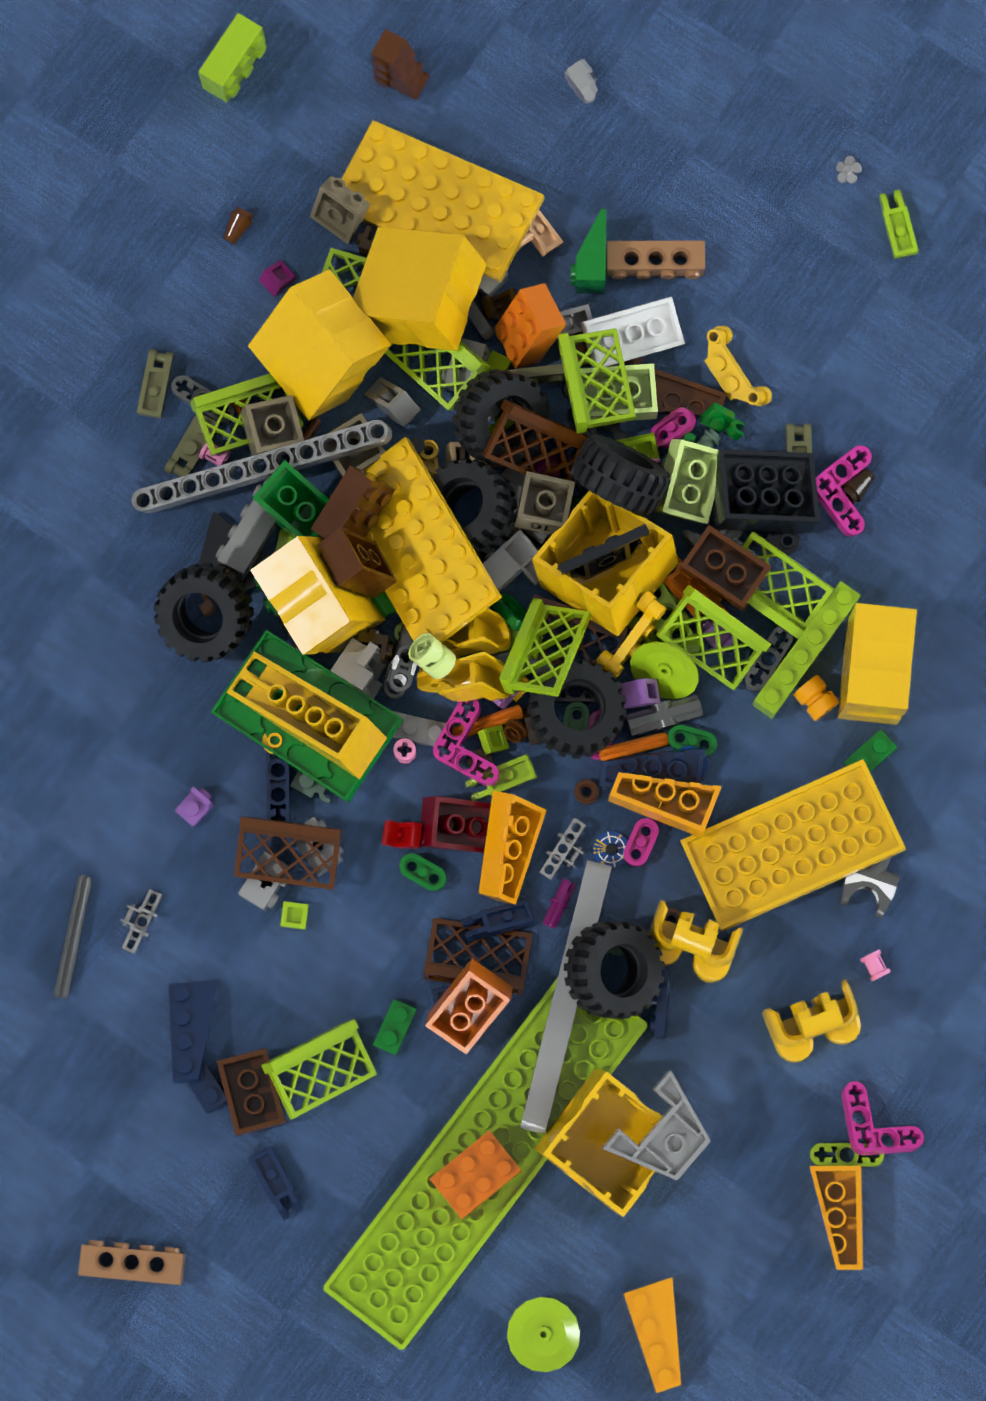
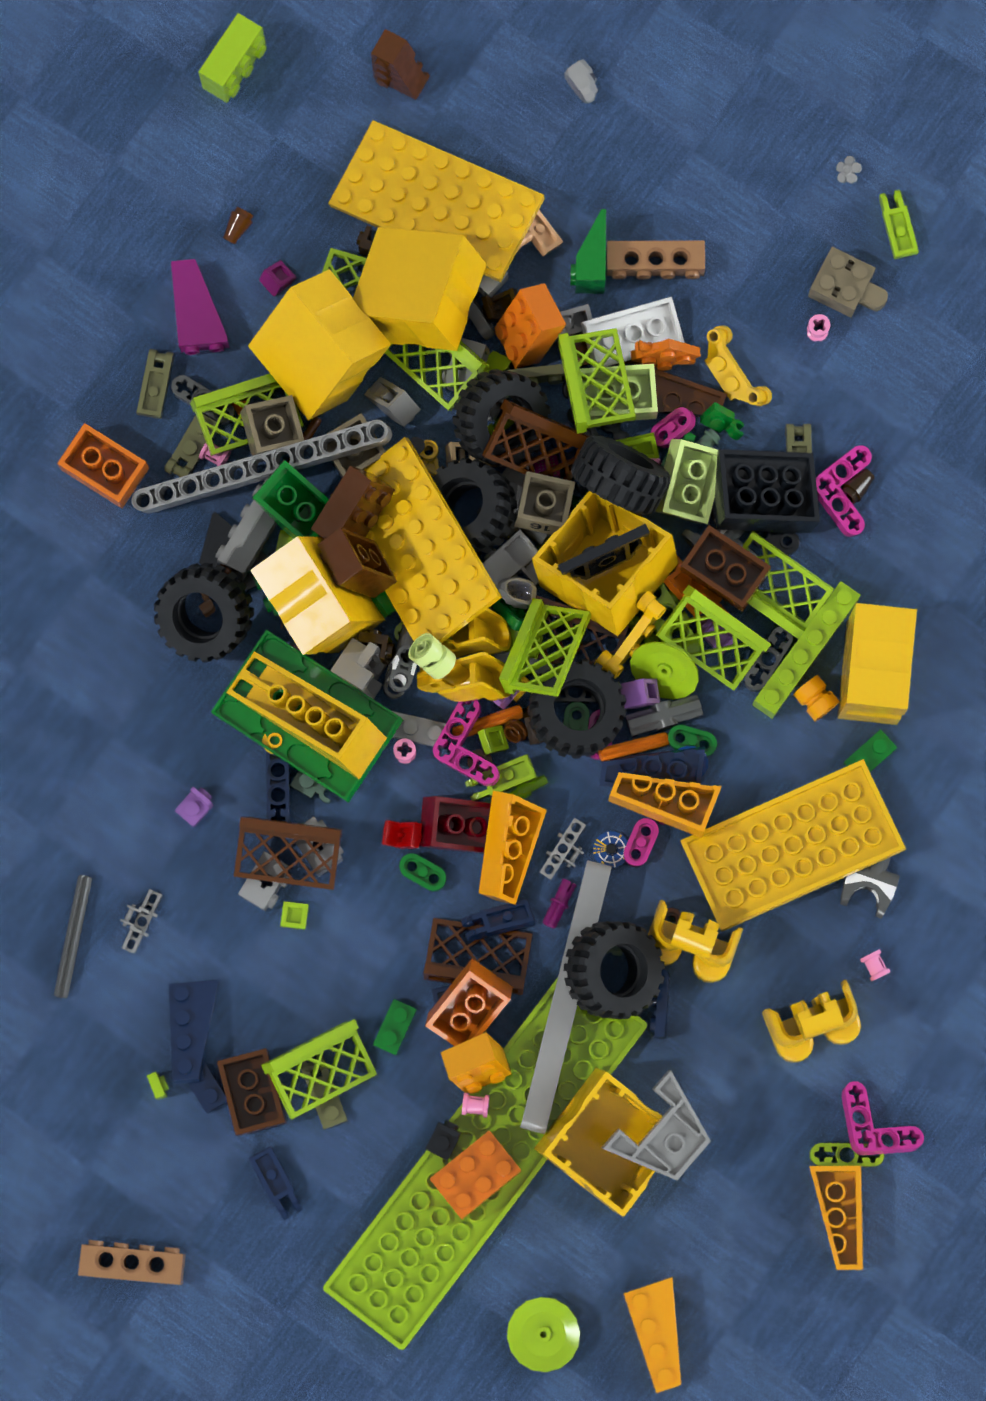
dark tan plate [310,176,370,244] -> none
reddish brown plate [574,779,599,805] -> none
none -> orange brick [57,423,149,508]
none -> lime plate [147,1072,169,1100]
none -> magenta slope [171,259,230,355]
none -> olive plate [301,1055,348,1130]
none -> black bracket [425,1120,462,1161]
none -> light orange brick [440,1032,512,1094]
none -> bright pink bush [462,1093,490,1118]
none -> rock [498,578,537,610]
none -> clear neon green bar [509,774,549,799]
none -> orange plate [631,339,701,371]
none -> bright pink bush [807,314,830,342]
none -> dark tan brick [808,247,888,318]

